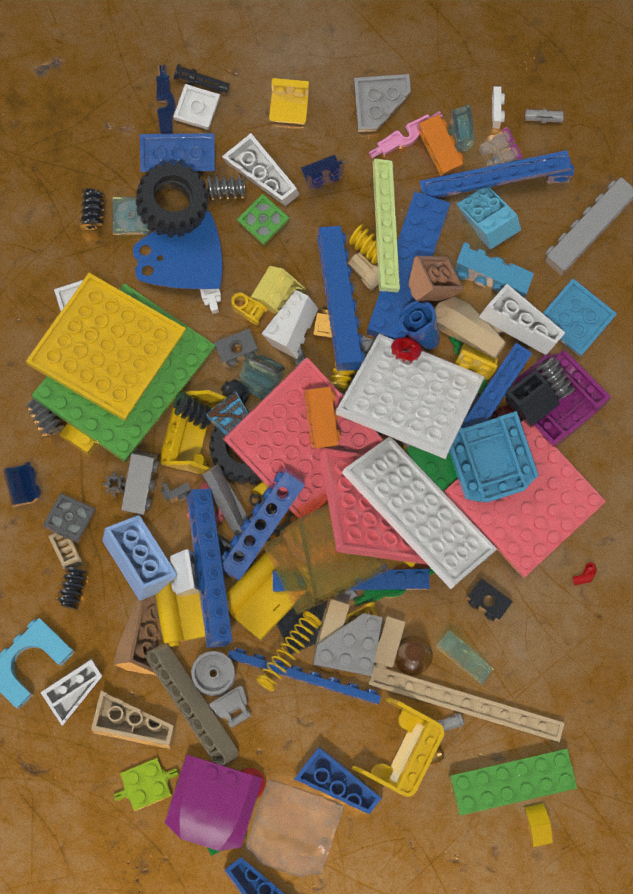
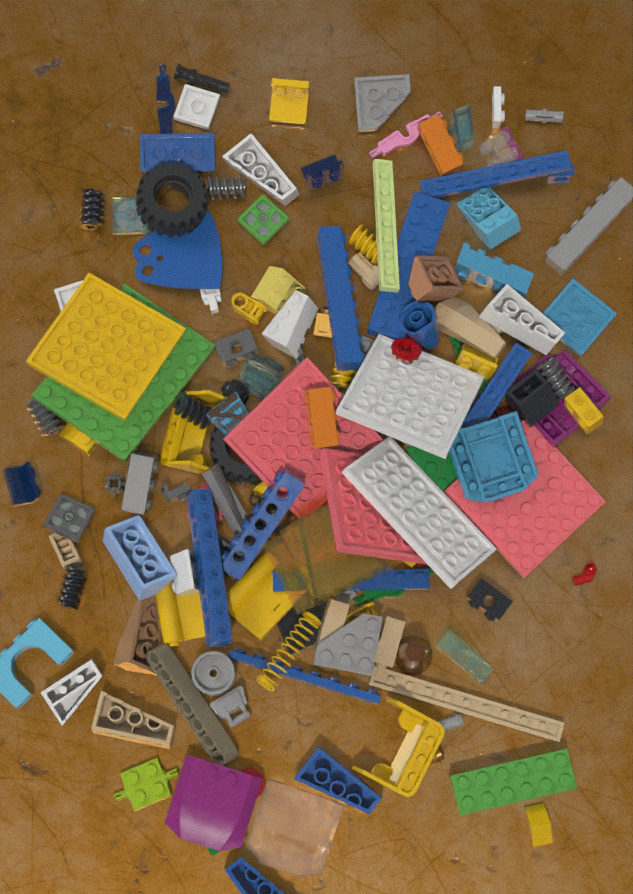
none -> yellow brick [564,388,604,435]

